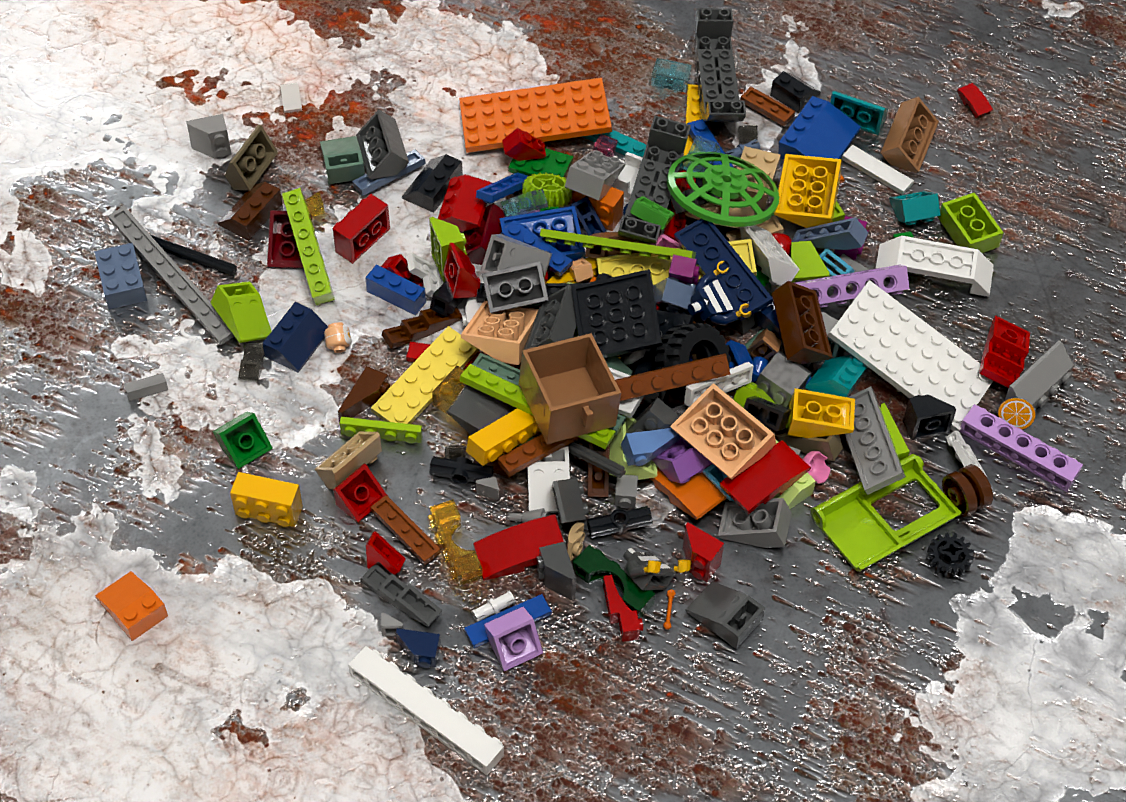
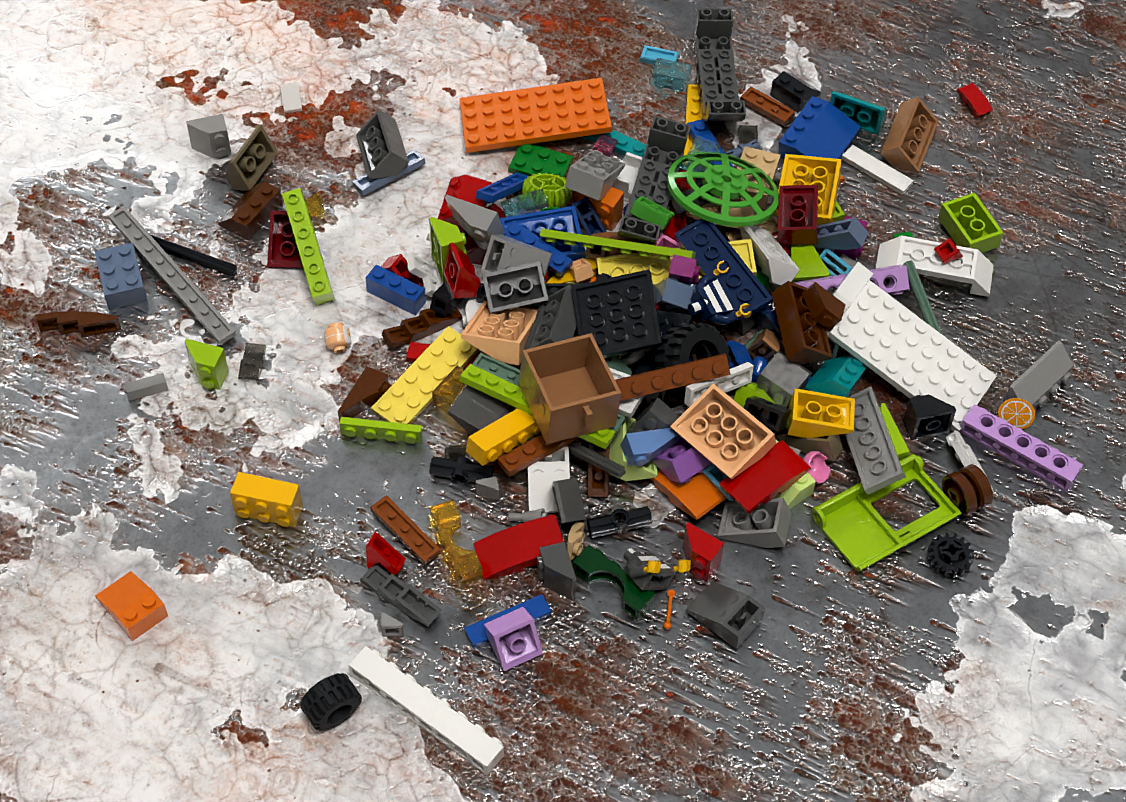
lime slope [210,281,272,343] -> none
green slope [212,411,273,469] -> none
dark blue slope [262,302,328,373] -> none
tan slope [315,431,382,489] -> none
sand green slope [320,136,365,184] -> none
red brick [332,194,390,264] -> none
red slope [333,463,388,522] -> none
dark blue slope [396,628,441,668] -> none
black slope [402,154,463,213] -> none
white pin [471,591,516,622] -> none
red slope [502,128,546,161] -> none
red slope [603,575,643,642] -> none
light grey brick [615,475,638,508] -> none
teal slope [889,191,941,225] -> none
red slope [979,315,1030,388] -> none
none -> reddish brown slope [36,311,121,338]
none -> lime slope [185,338,229,390]
none -> black tyre [300,673,362,731]
none -> light grey slope [445,194,505,250]
none -> medium azure tile [640,45,679,69]
none -> dark red slope [777,185,818,245]
none -> reddish brown slope [802,282,846,330]
none -> white slope [832,262,873,314]
none -> sand green axle [903,260,942,334]
none -> red slope [934,238,963,264]

